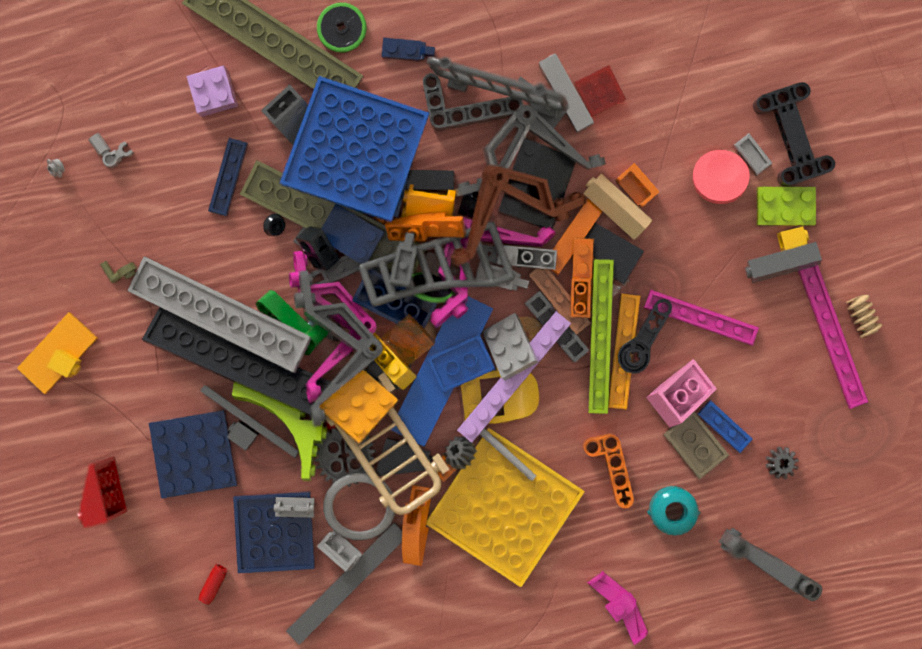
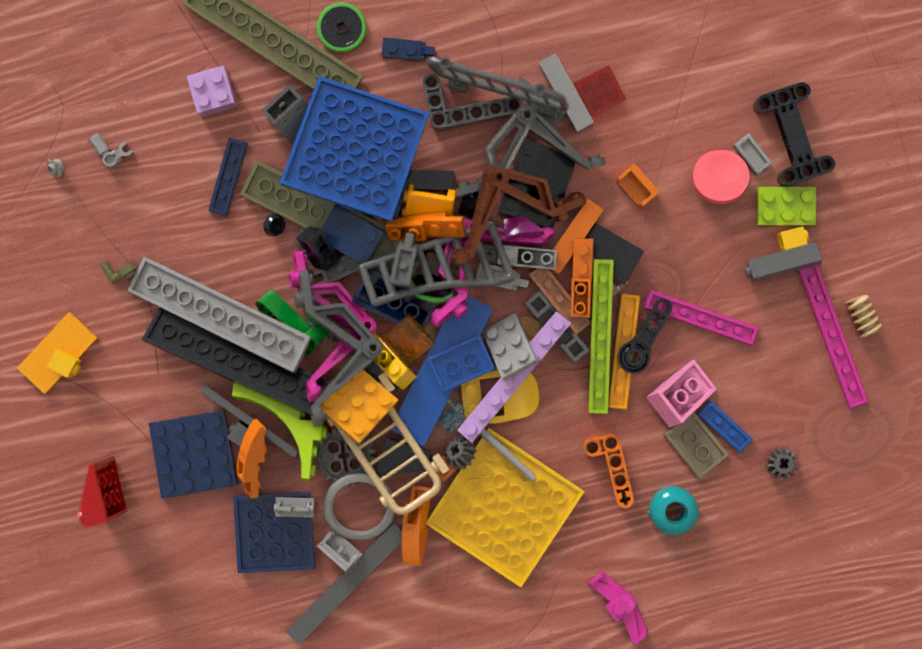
red piece [198,564,228,605] -> none
tan brick [583,174,652,240] -> none
dark grey piece [719,528,822,601] -> none
none -> orange slope [237,419,267,499]
none -> clear light blue bracket [438,399,466,433]
none -> magenta slope [504,216,544,240]

